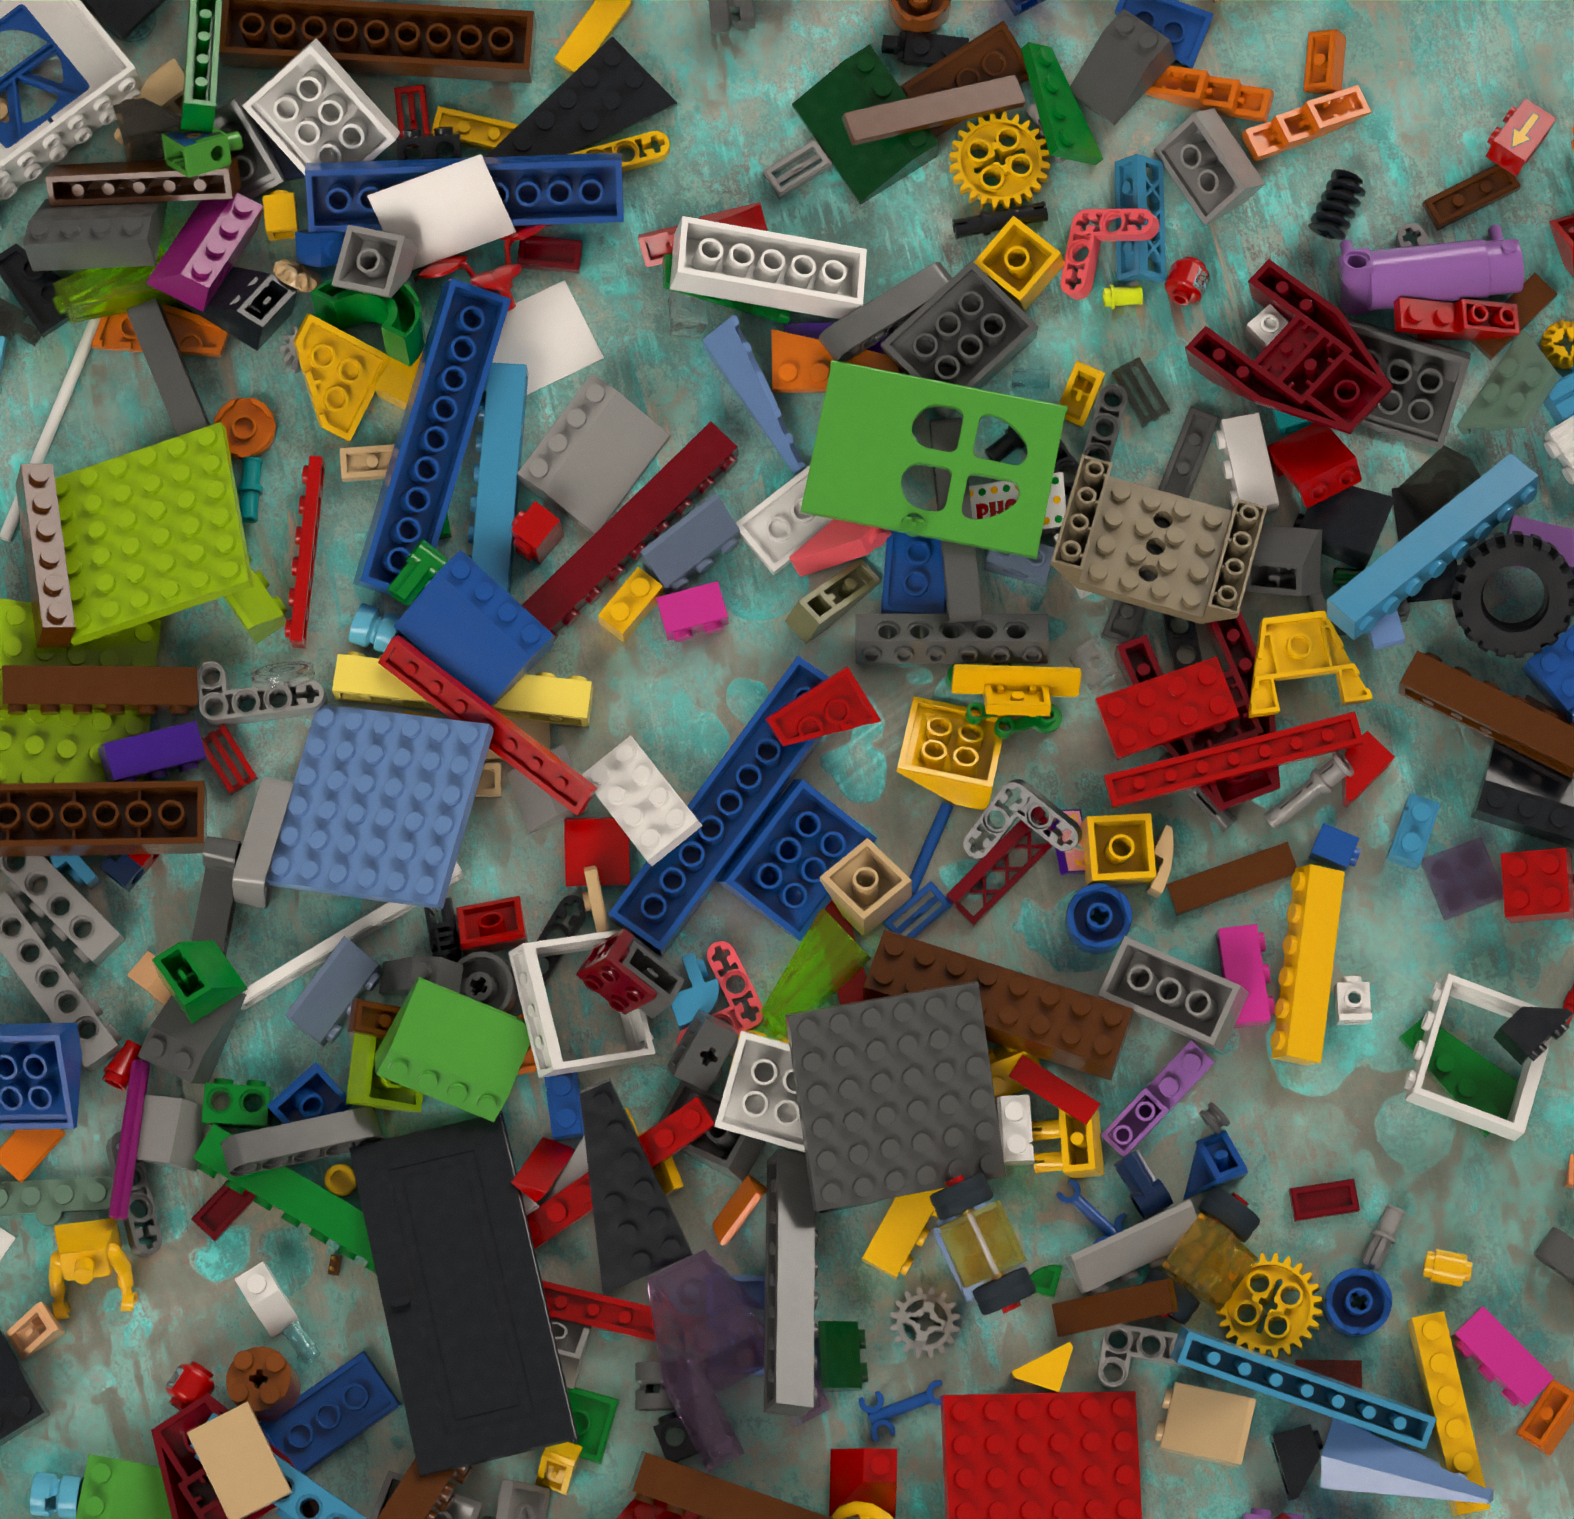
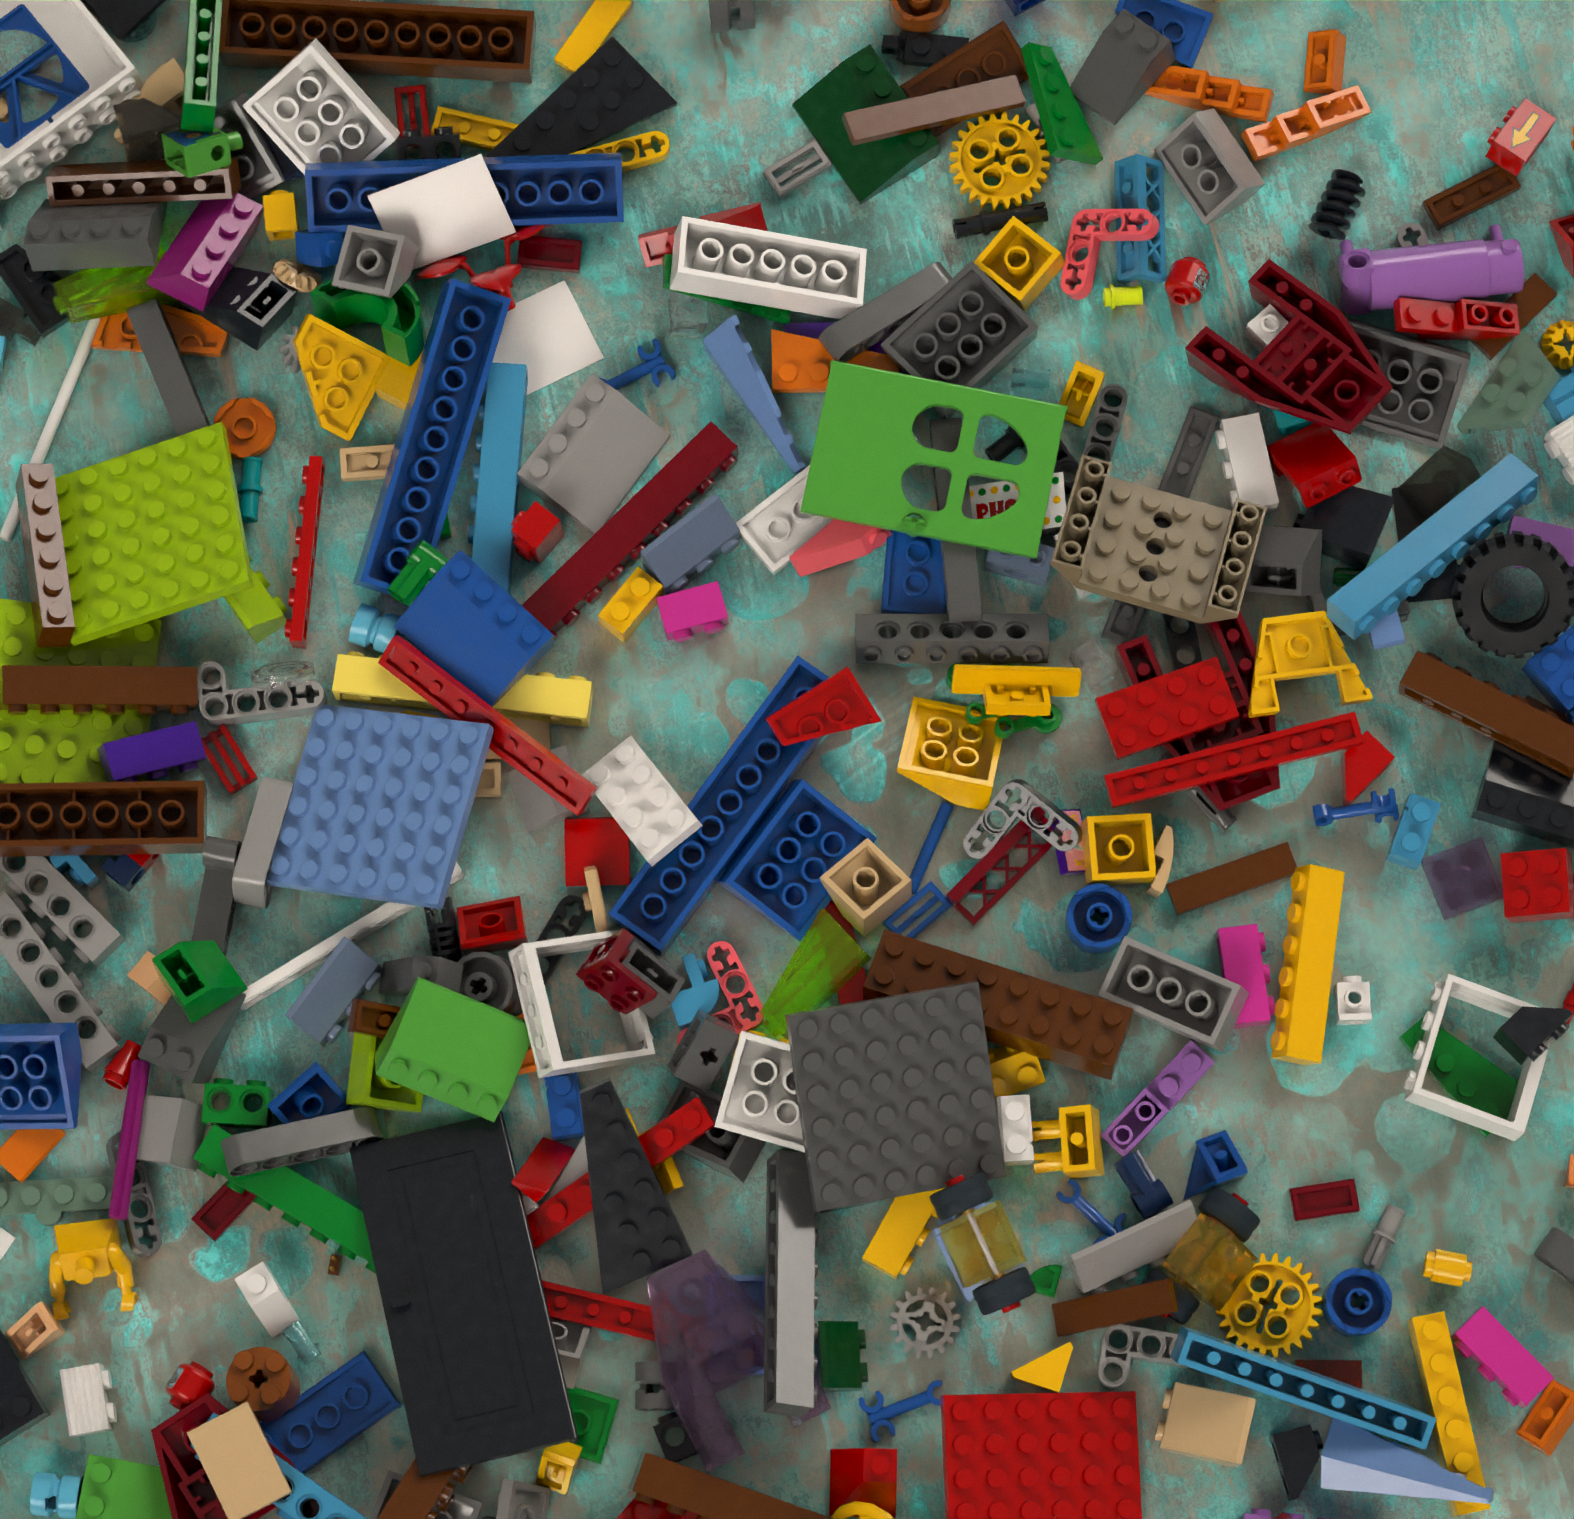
yellow tile [324,1164,357,1198] -> none
orange slope [712,1175,767,1246] -> none
olive slope [785,558,882,644] -> none
red sticker [1008,1055,1101,1125] -> none
clear smoke tile [1111,357,1170,428] -> none
dark grey bush [1198,1102,1230,1135] -> none
light grey pin [1264,751,1355,830] -> none
blue brick [1308,823,1362,872] -> none
none -> white brick [60,1363,117,1437]
none -> blue bar [599,338,675,390]
none -> blue bar [1312,788,1399,827]

